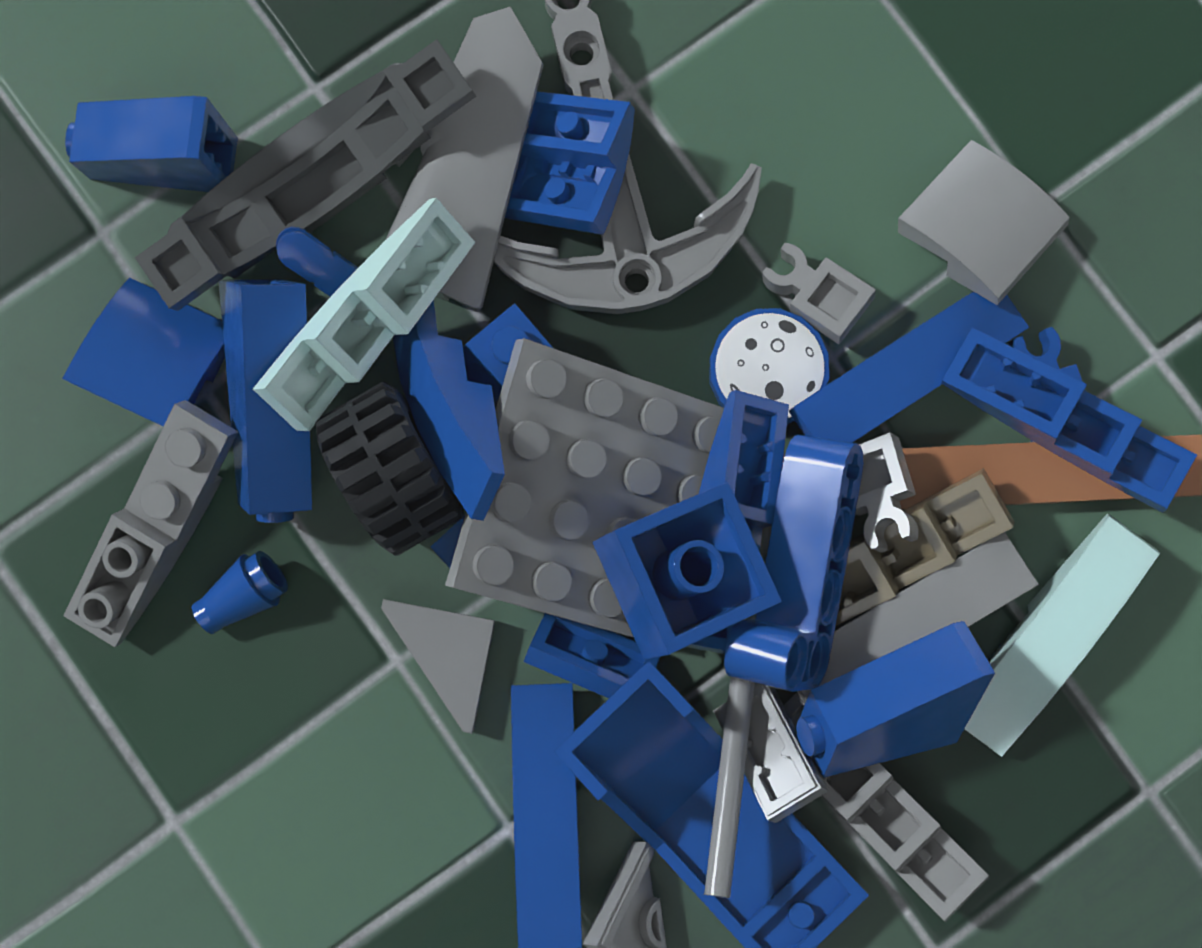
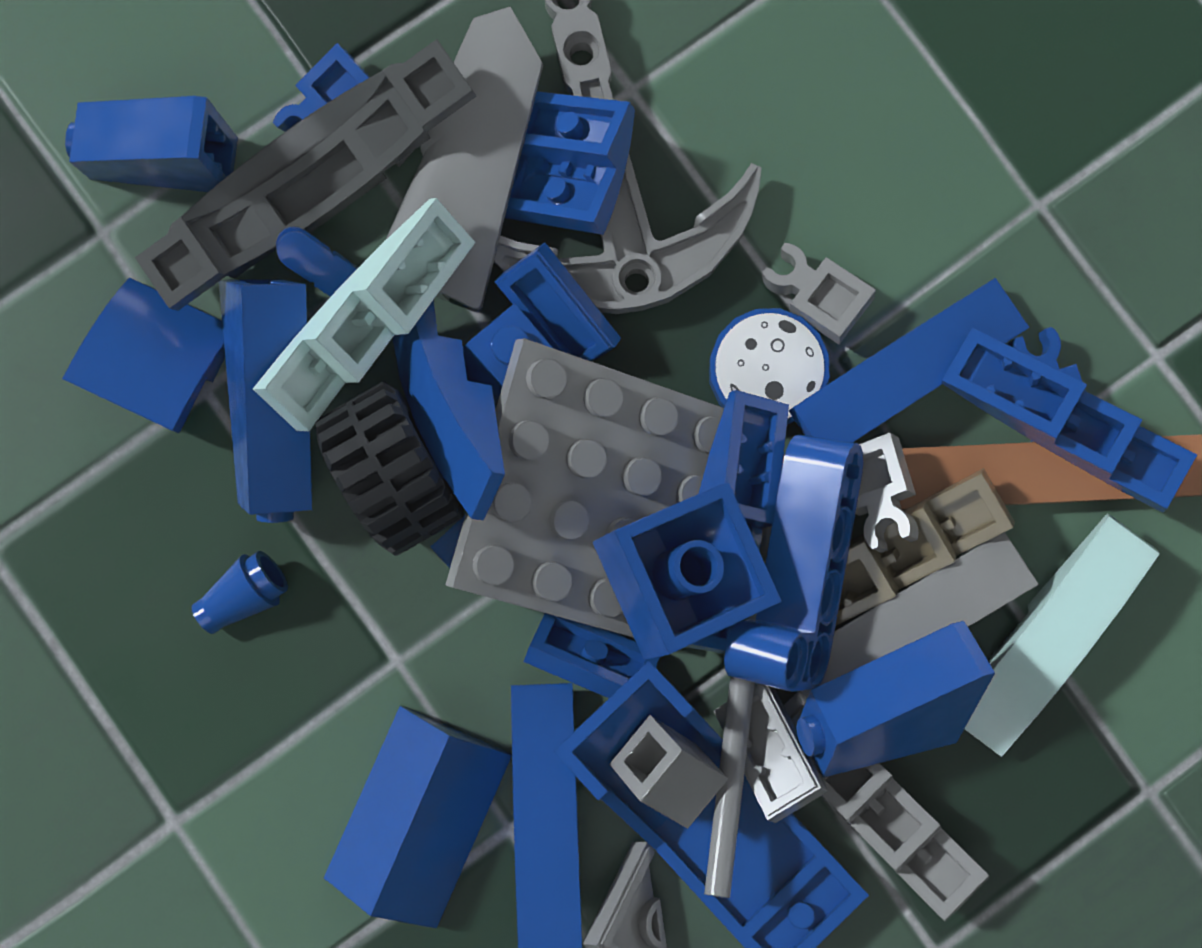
light grey slope [63,400,238,647] -> none
light grey tile [381,599,496,734] -> none
light grey slope [898,140,1070,305] -> none
none -> blue plate [273,43,370,132]
none -> blue slope [324,705,512,929]
none -> blue tile [495,243,621,362]
none -> light grey brick [609,715,728,829]

